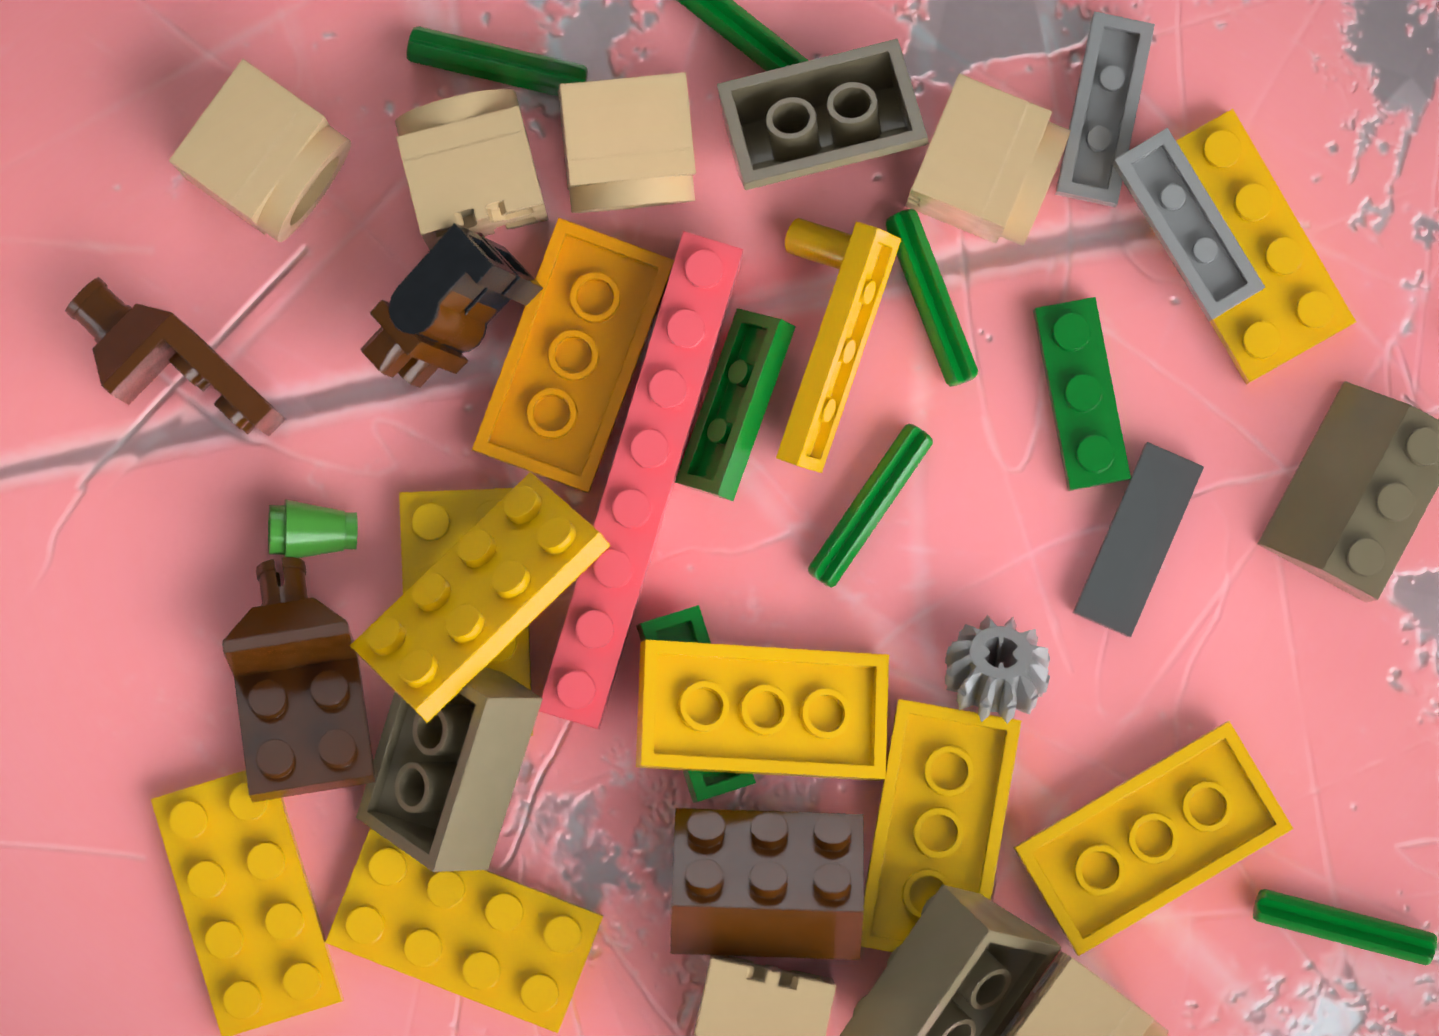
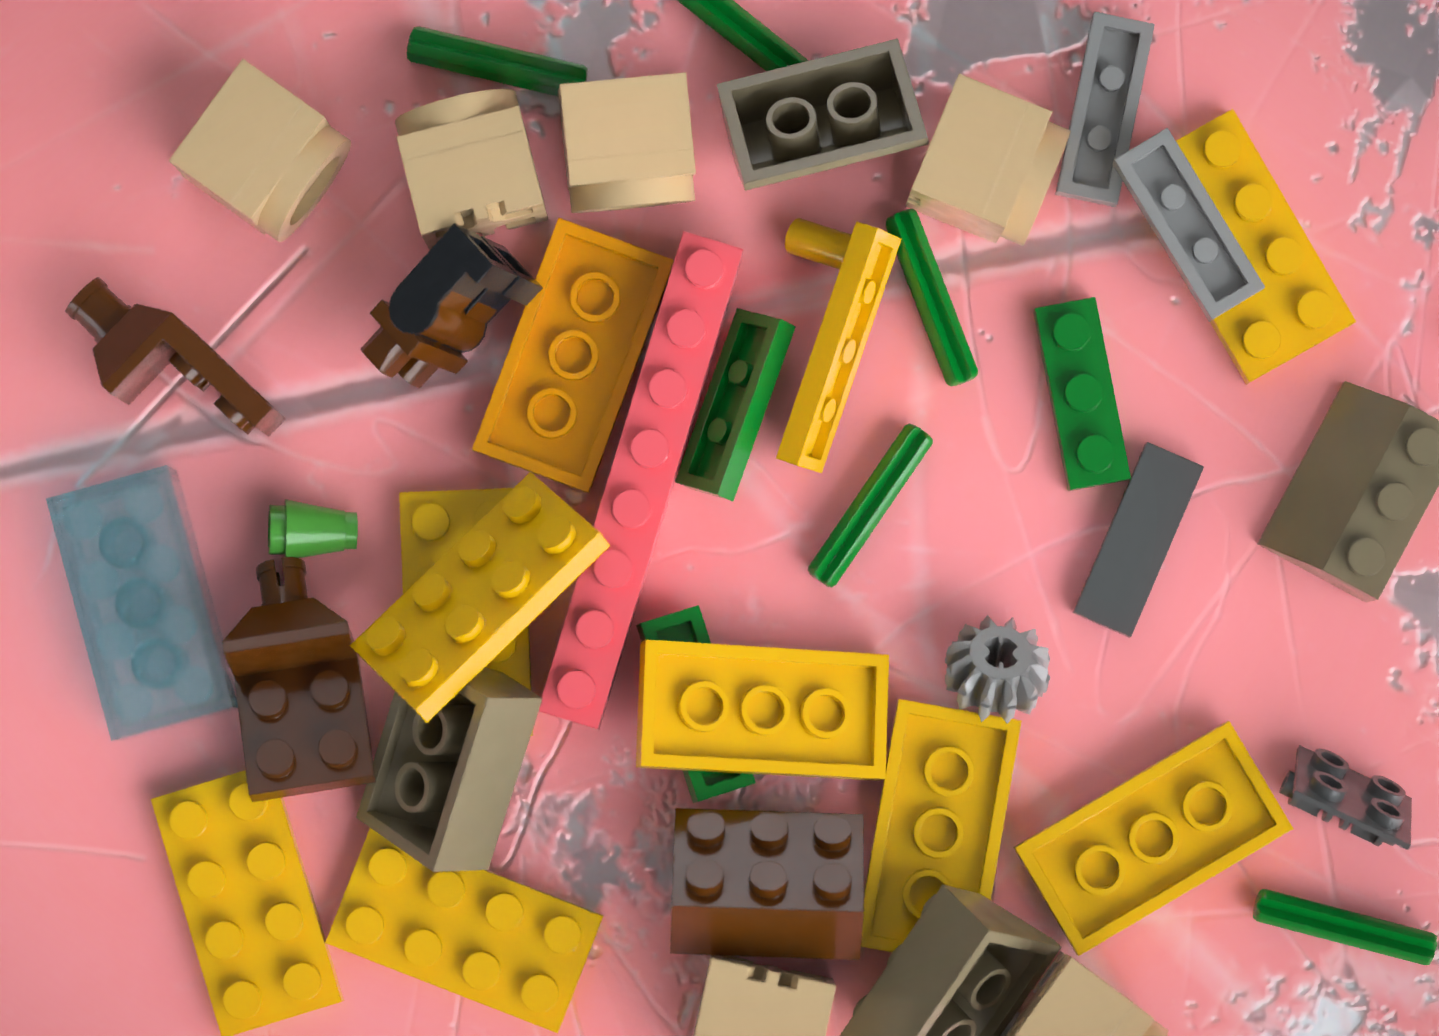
none -> clear light blue brick [46,465,238,741]
none -> dark grey hinge [1279,745,1412,850]

